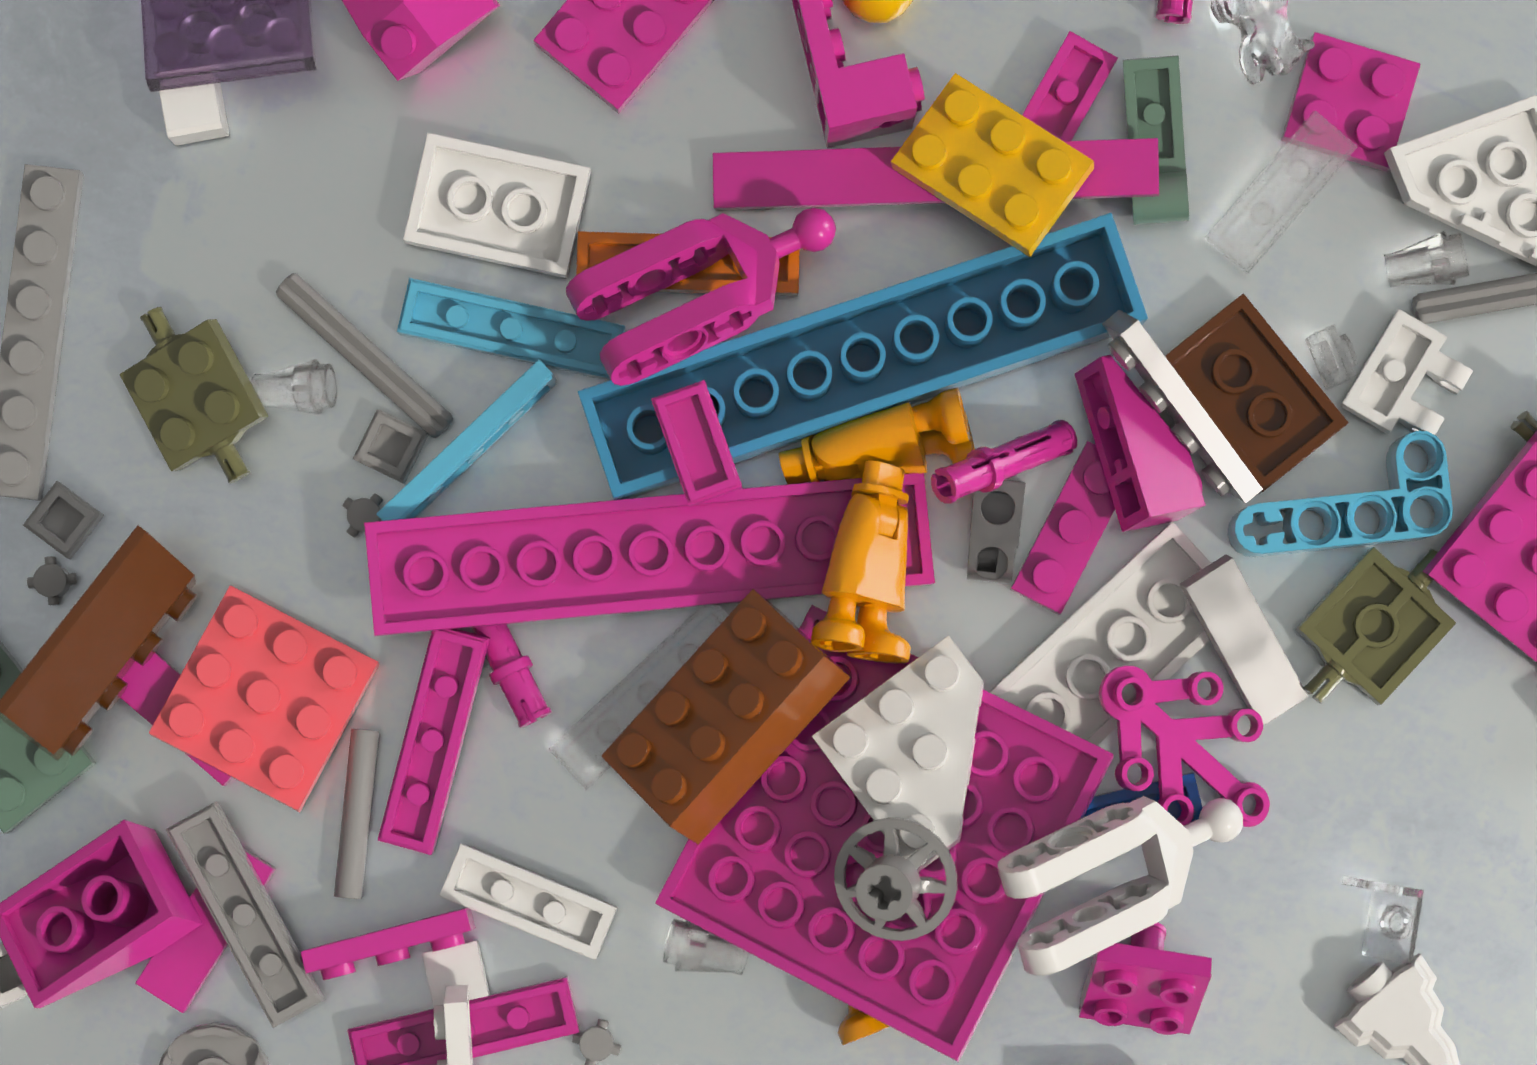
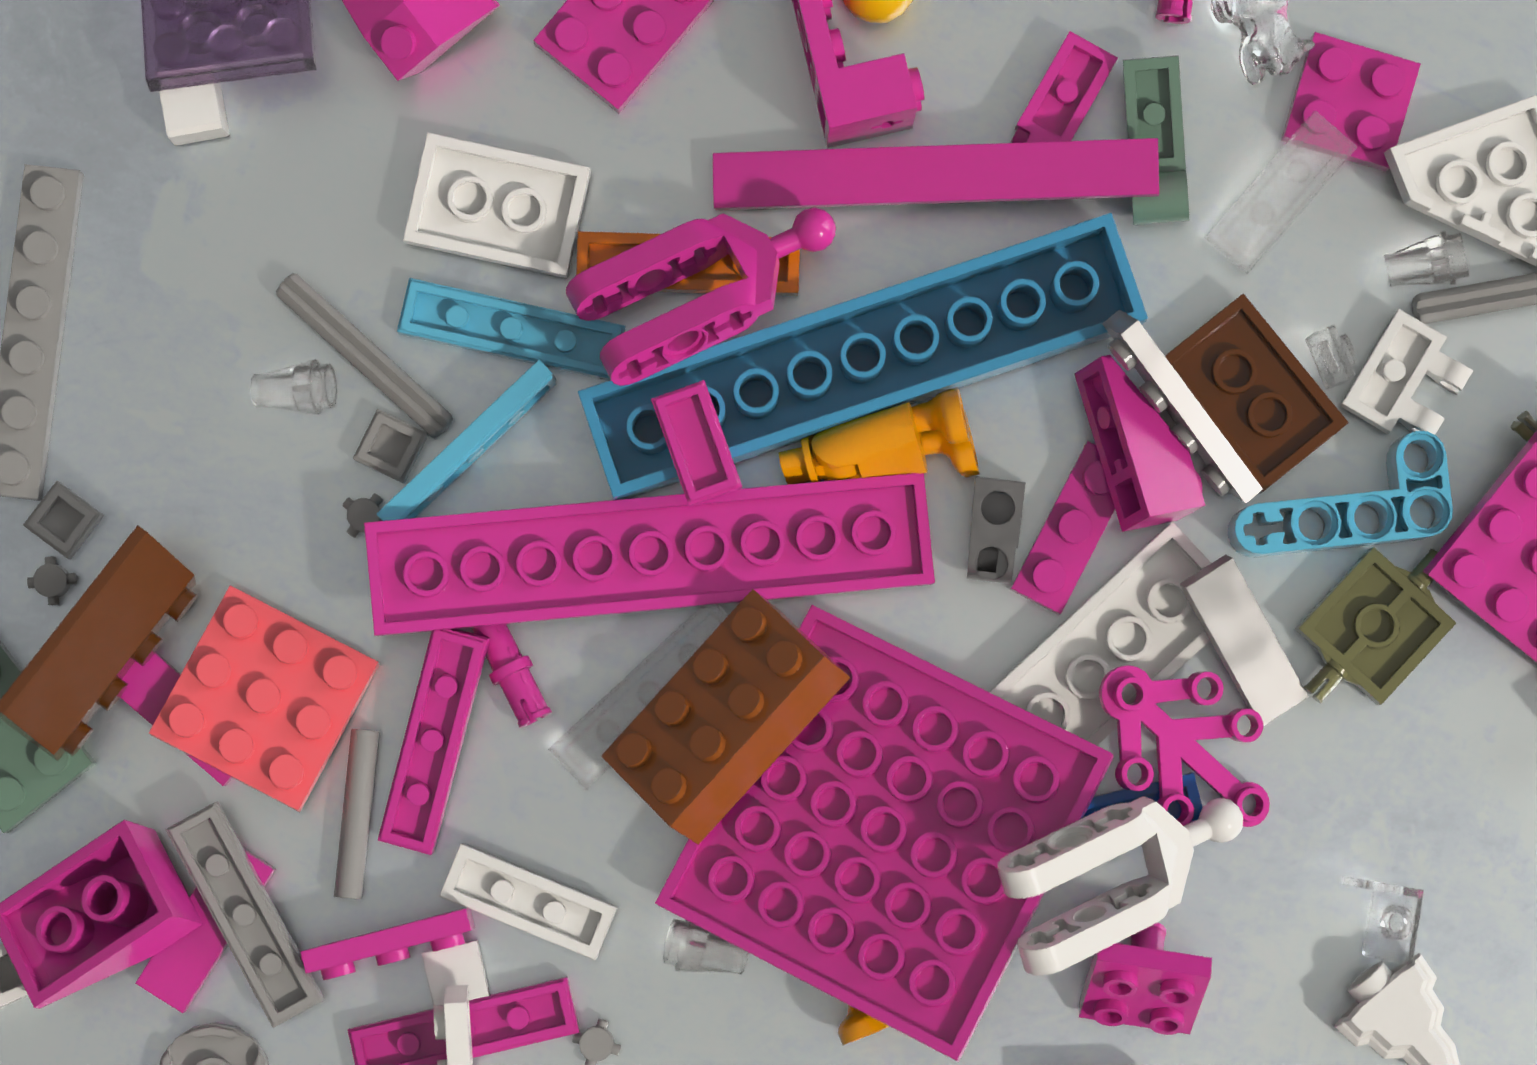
olive plate [119,307,269,484] -> none
light orange piece [811,460,911,663] -> none
white plate [812,635,984,872] -> none
light grey wheel [834,818,957,941] -> none
yellow plate [891,73,1094,257] -> none
dark pink pin [931,420,1077,504] -> none

